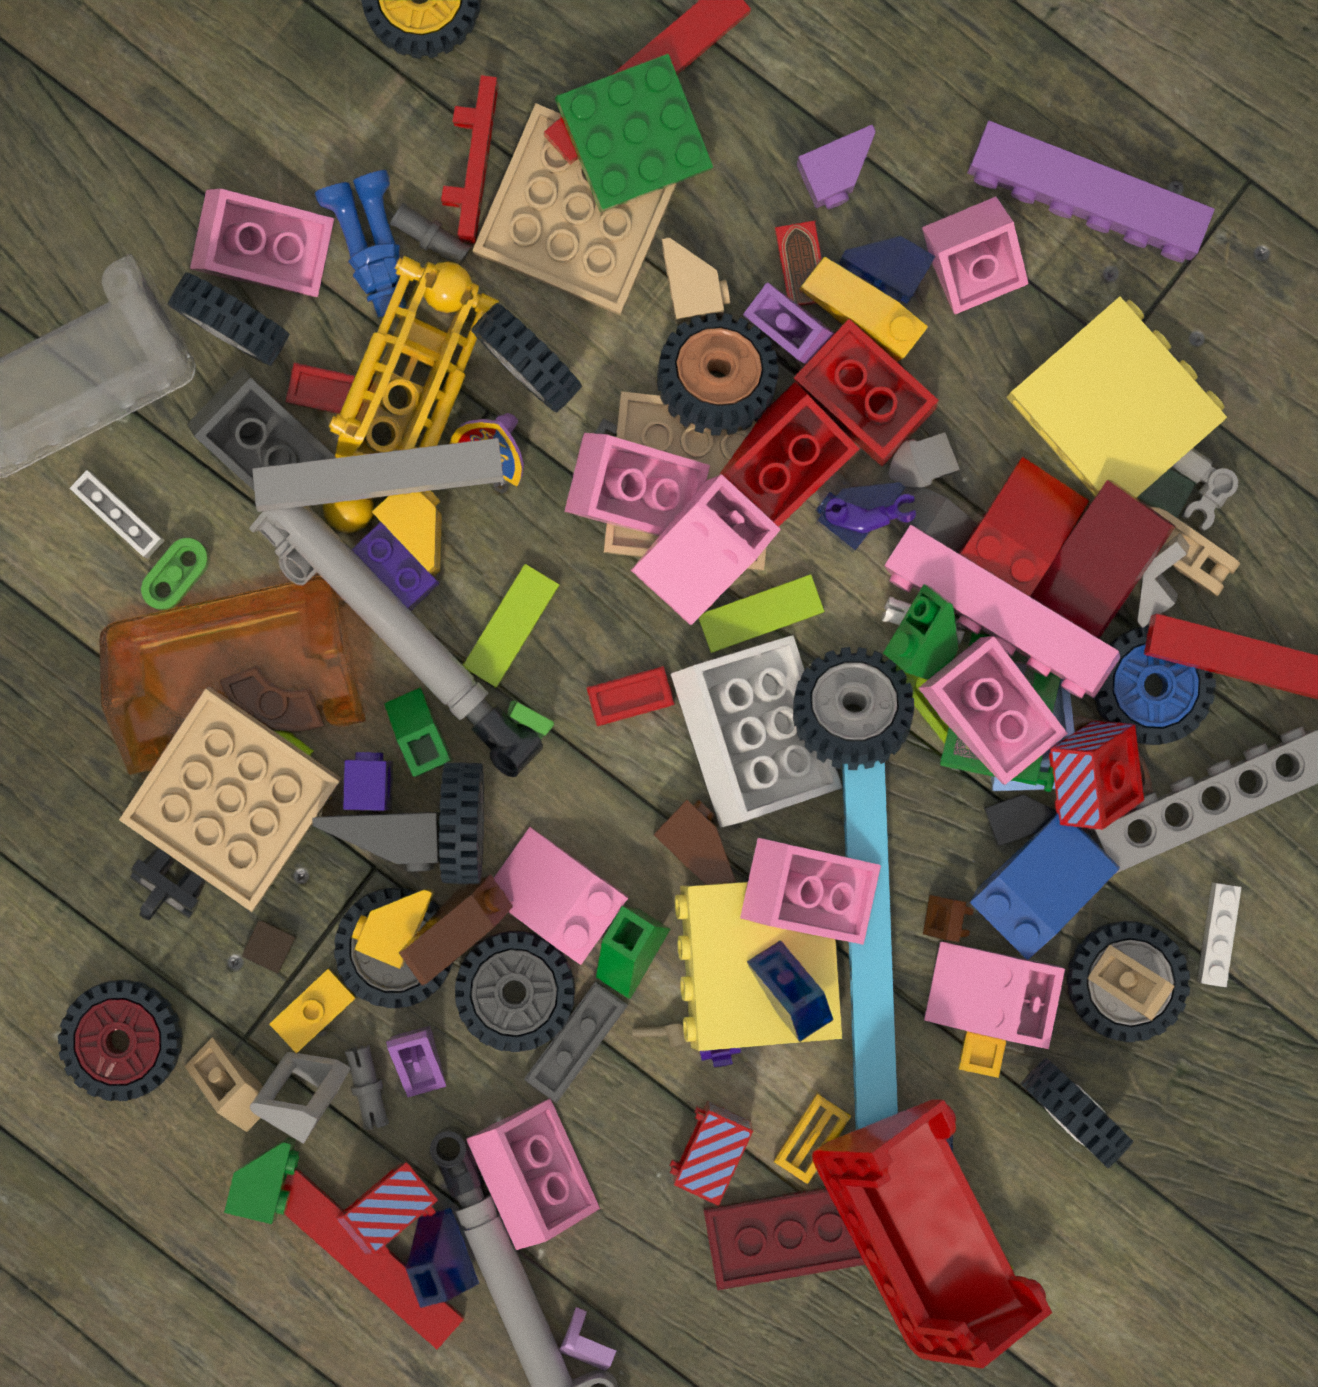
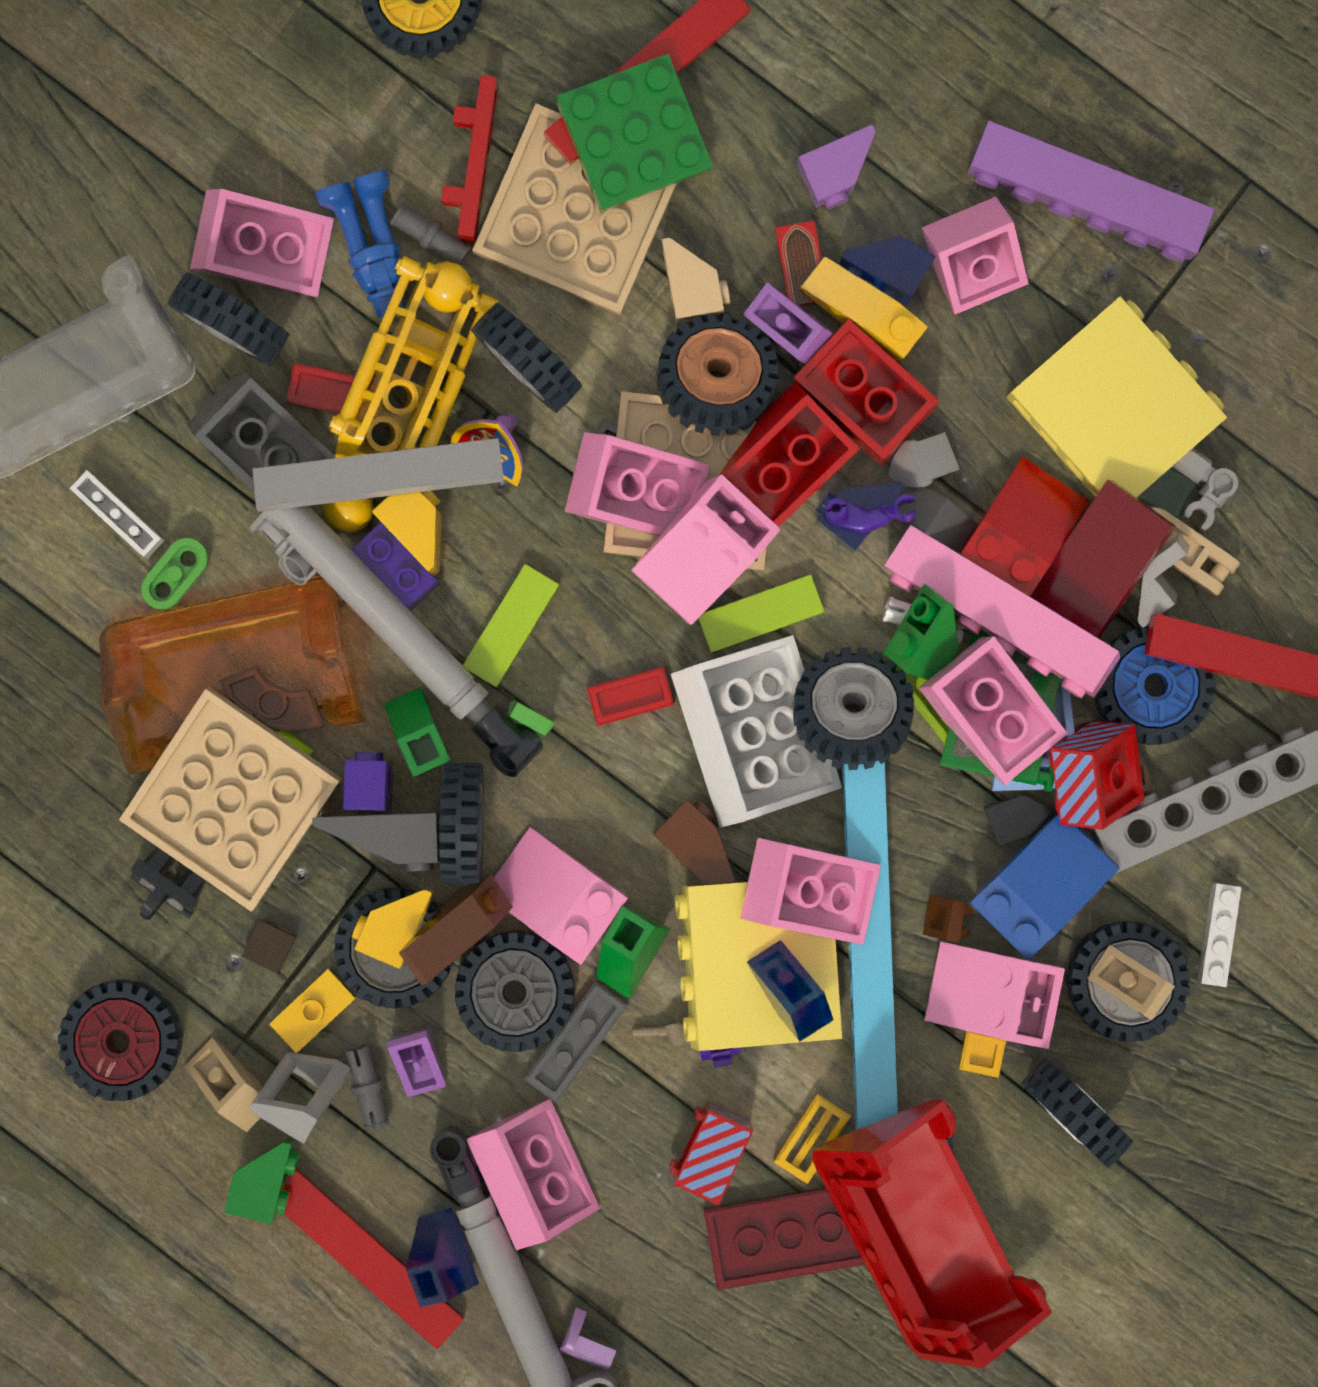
container [335,1162,438,1256] -> none

